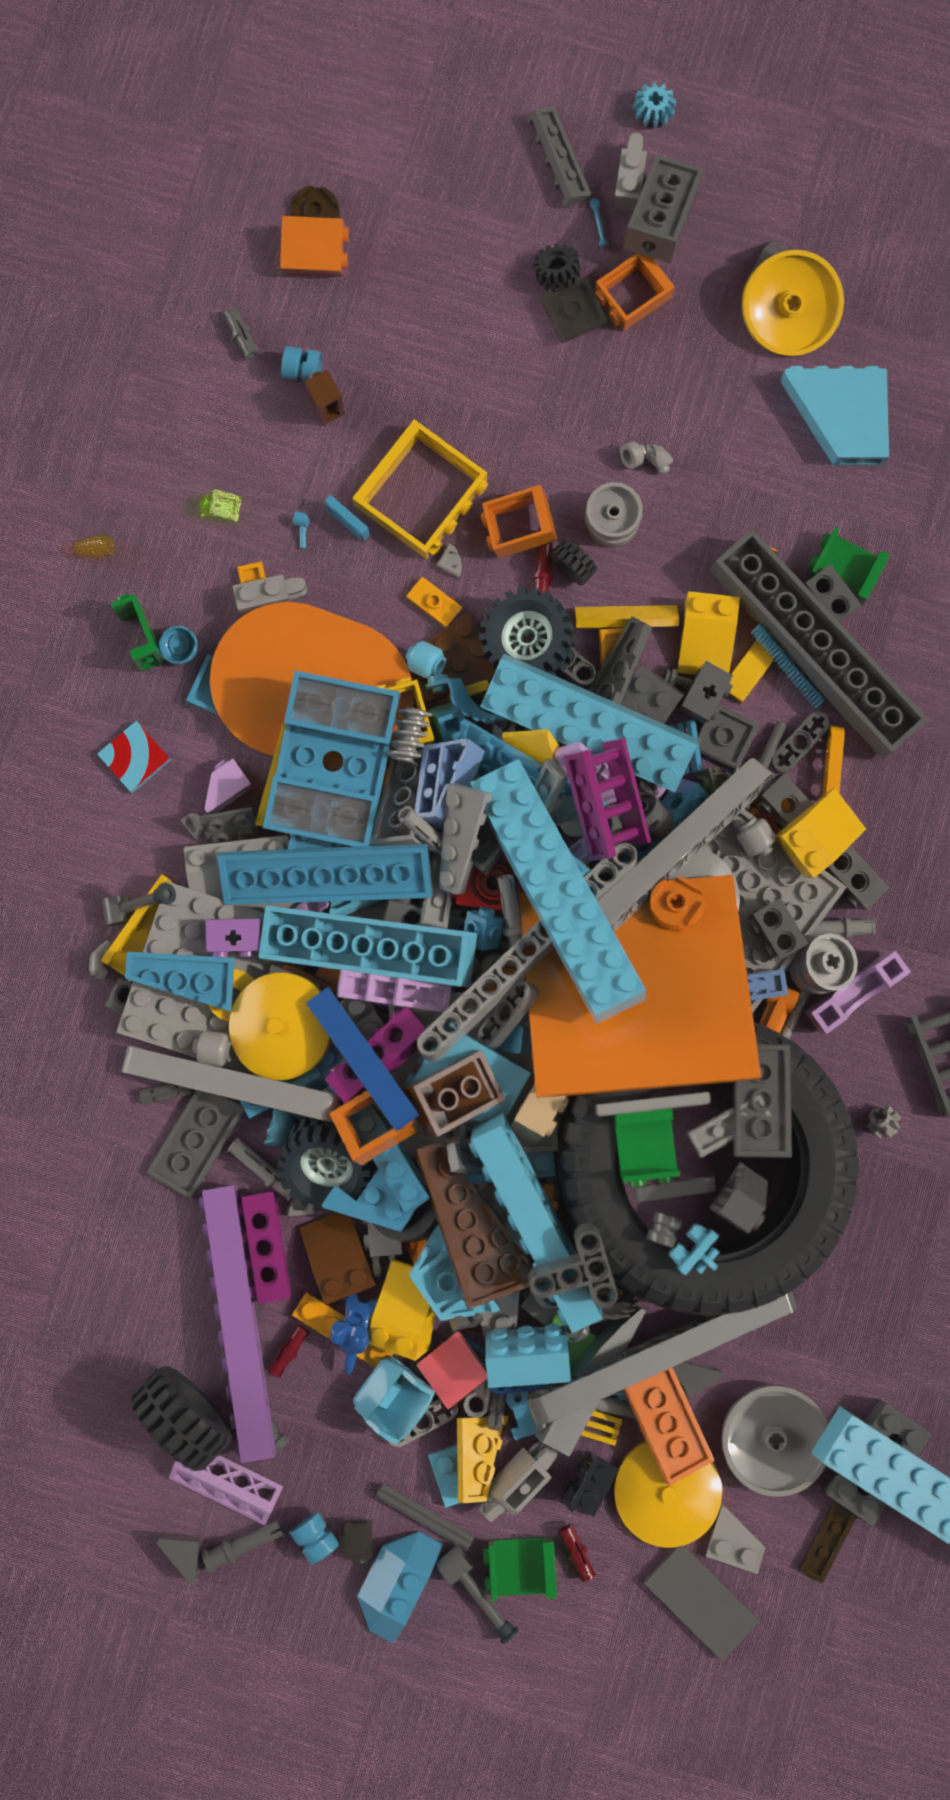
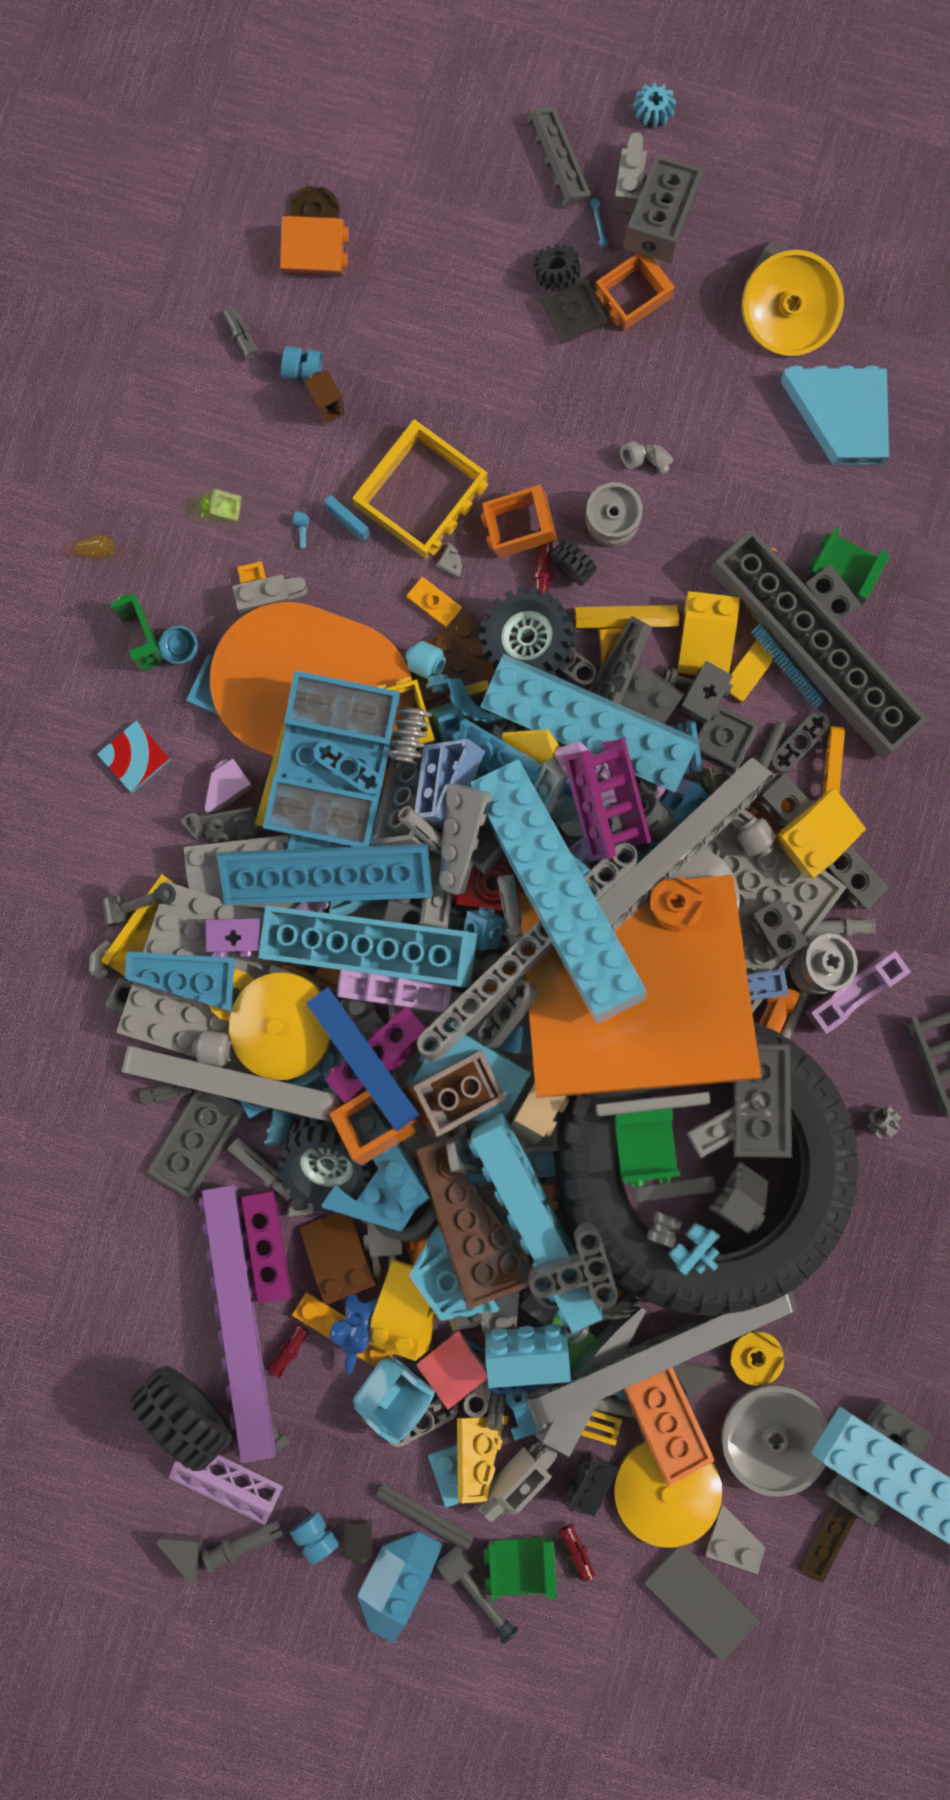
none -> dark azure beam [314,741,382,795]
none -> yellow plate [730,1330,784,1386]

